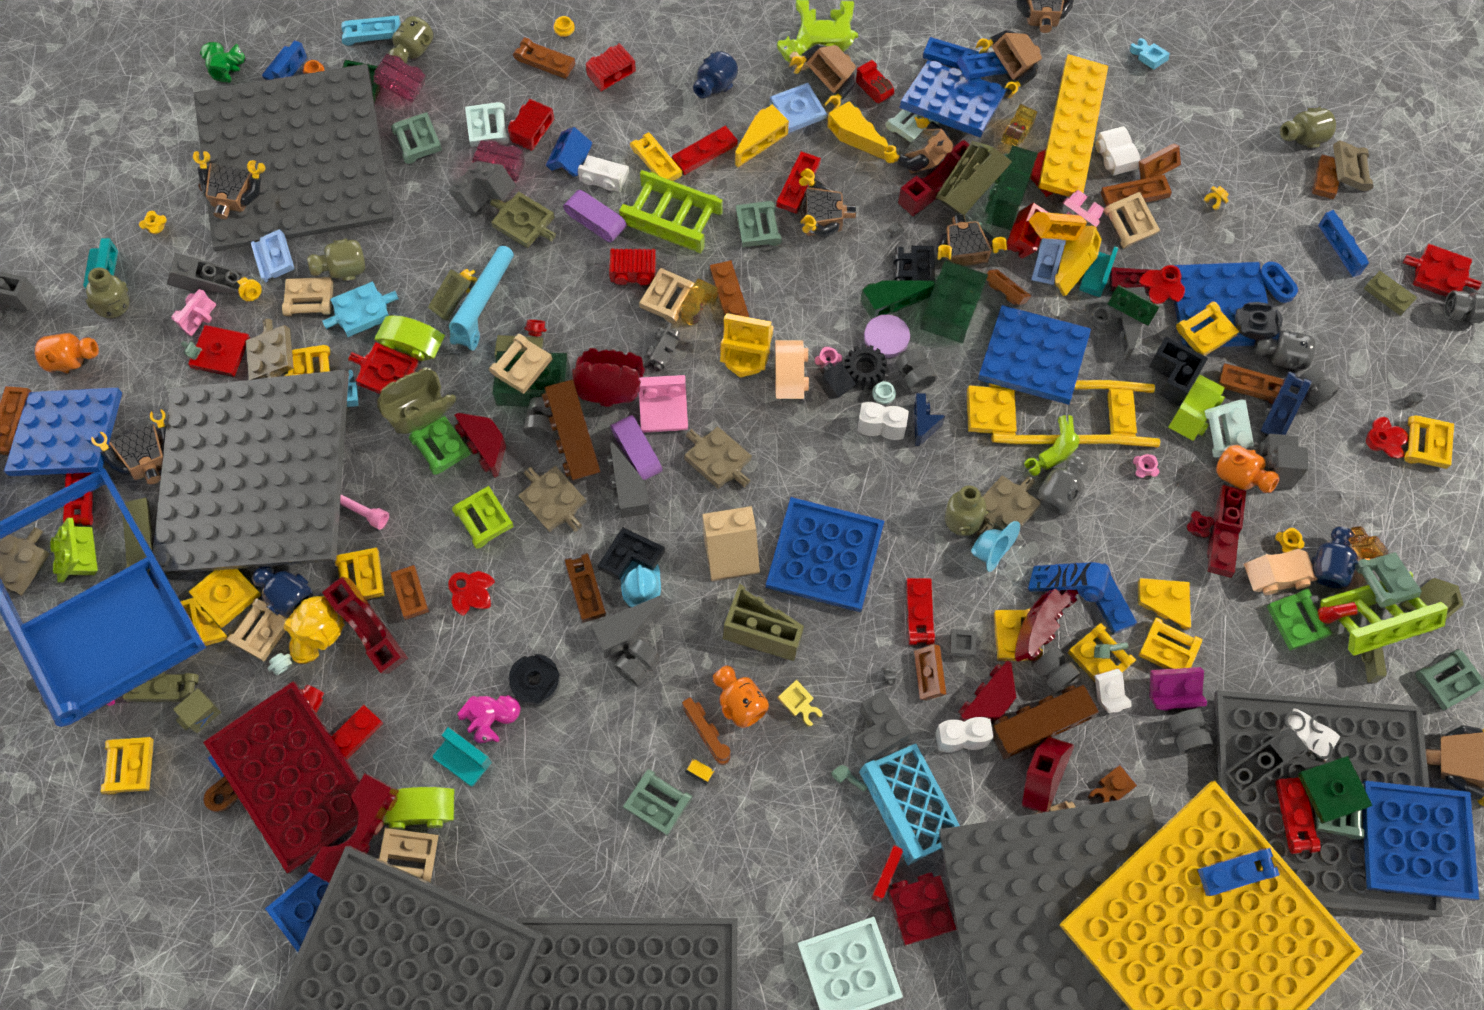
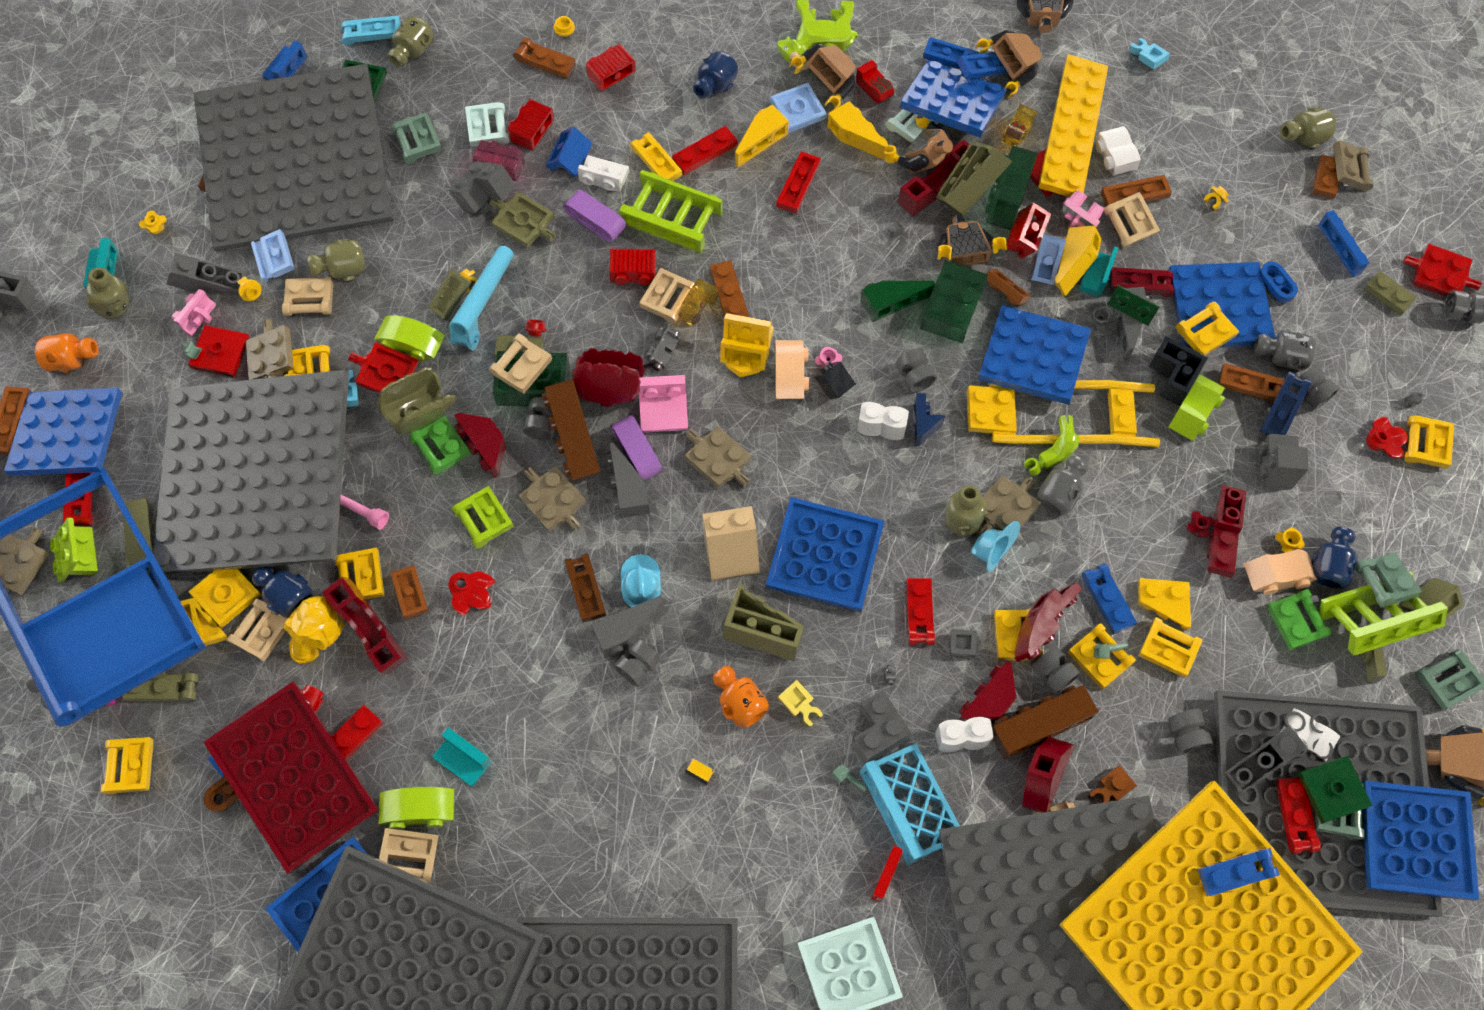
torso [91,409,166,485] -> none
olive brick [173,688,222,733] -> none
torso [193,151,265,220] -> none
green animal [200,42,246,83] -> none
light aqua plate [267,653,293,676] -> none
orange plate [303,60,325,74] -> none
dark red arch [308,773,399,883] -> none
medium azure plate [322,281,399,337] -> none
clear pink brick [374,53,426,103] -> none
dark pink animal [457,695,521,744] -> none
black plate [509,654,561,706] -> none
black plate [597,527,665,580] -> none
sand green plate [623,769,693,837] -> none
dark orange plate [682,697,730,765] -> none
sand green plate [736,201,782,248] -> none
torso [799,169,856,238] -> none
black tyre [844,344,887,390] -> none
lavender tile [864,315,910,358] -> none
light aqua plate [872,381,896,404] -> none
dark red plate [887,872,957,947] -> none
black plate [893,245,935,289] -> none
dark orange plate [914,644,946,701] -> none
blue door [1028,562,1109,602] -> none
light orange brick [1029,212,1087,241] -> none
white bracket [1095,669,1131,713] -> none
bright pink plate [1133,454,1159,478] -> none
dark orange plate [1139,143,1181,180] -> none
red plate [1139,265,1185,304] -> none
magenta bracket [1149,667,1207,711] -> none
light aqua plate [1205,400,1254,457] -> none
orange piece [1216,445,1280,493] -> none
black tile [1234,302,1283,341] -> none
red arm [1318,602,1358,624] -> none
clear orange plate [1348,526,1389,560] -> none

